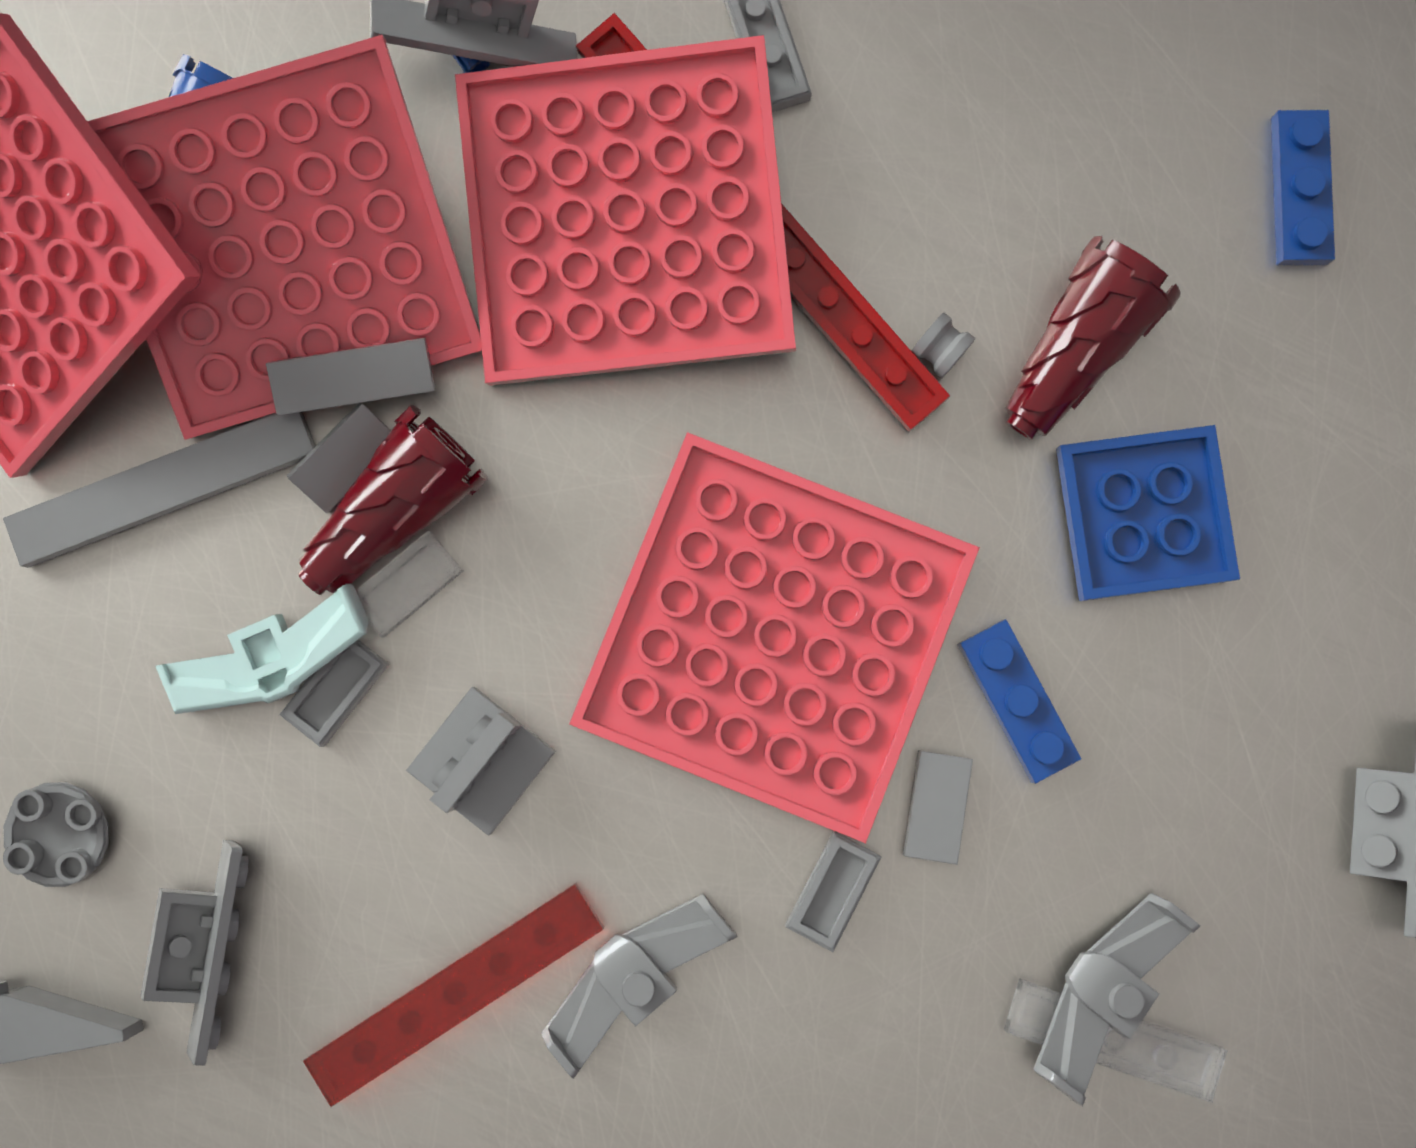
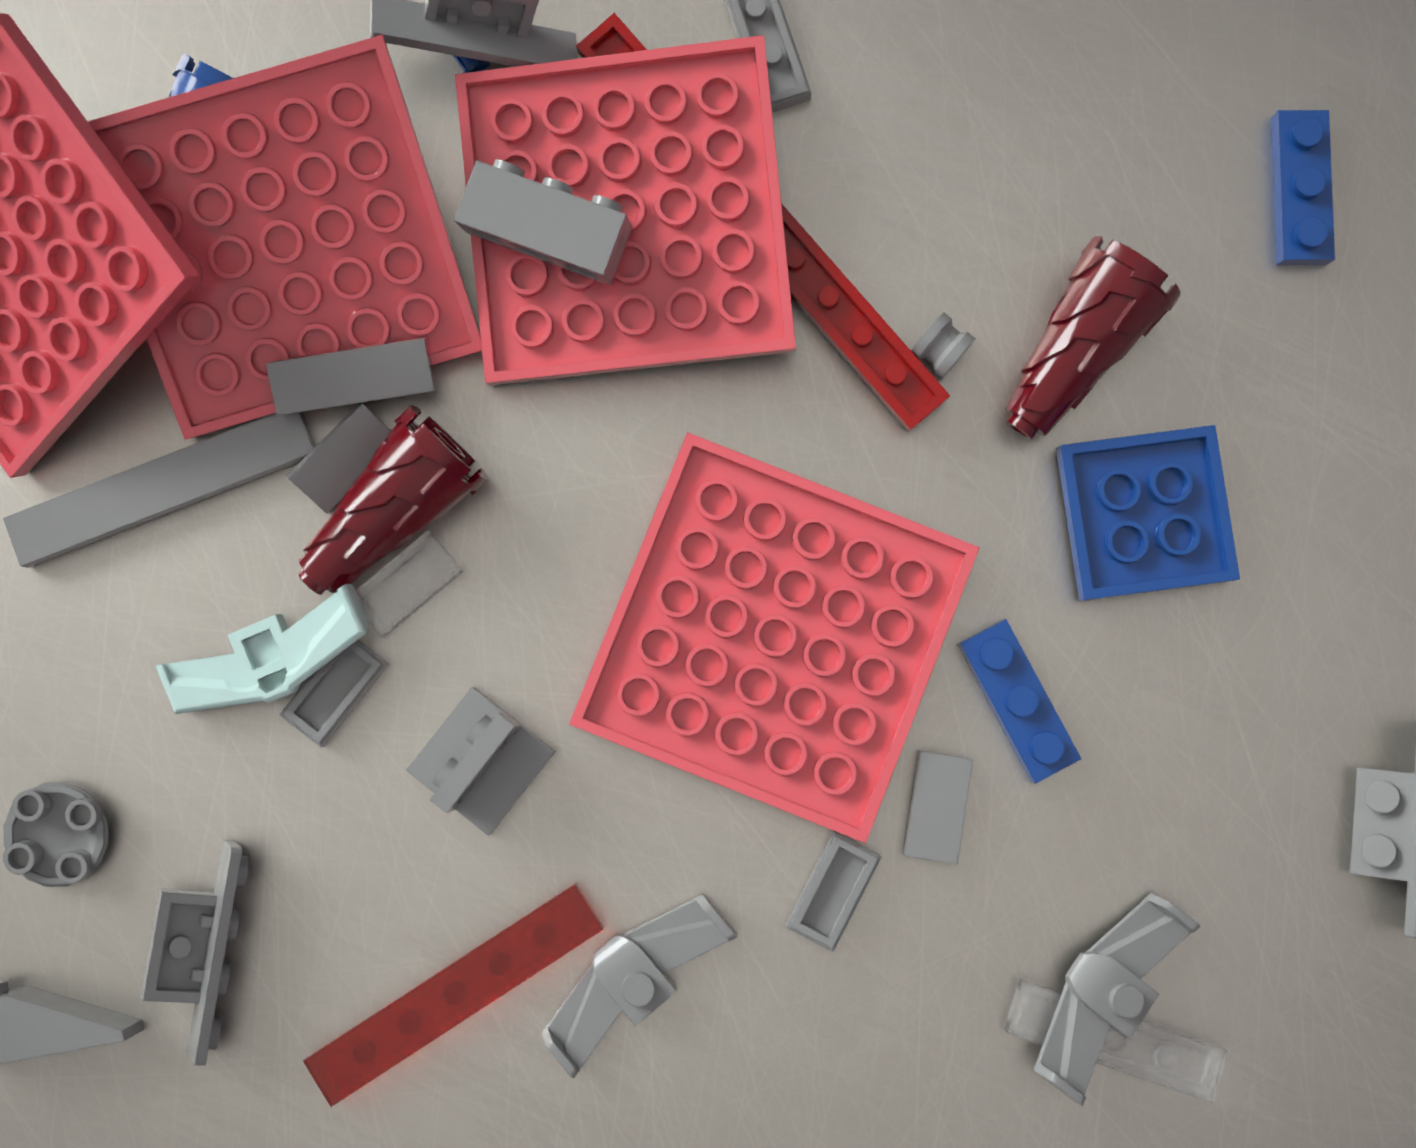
none -> light grey brick [454,159,633,286]

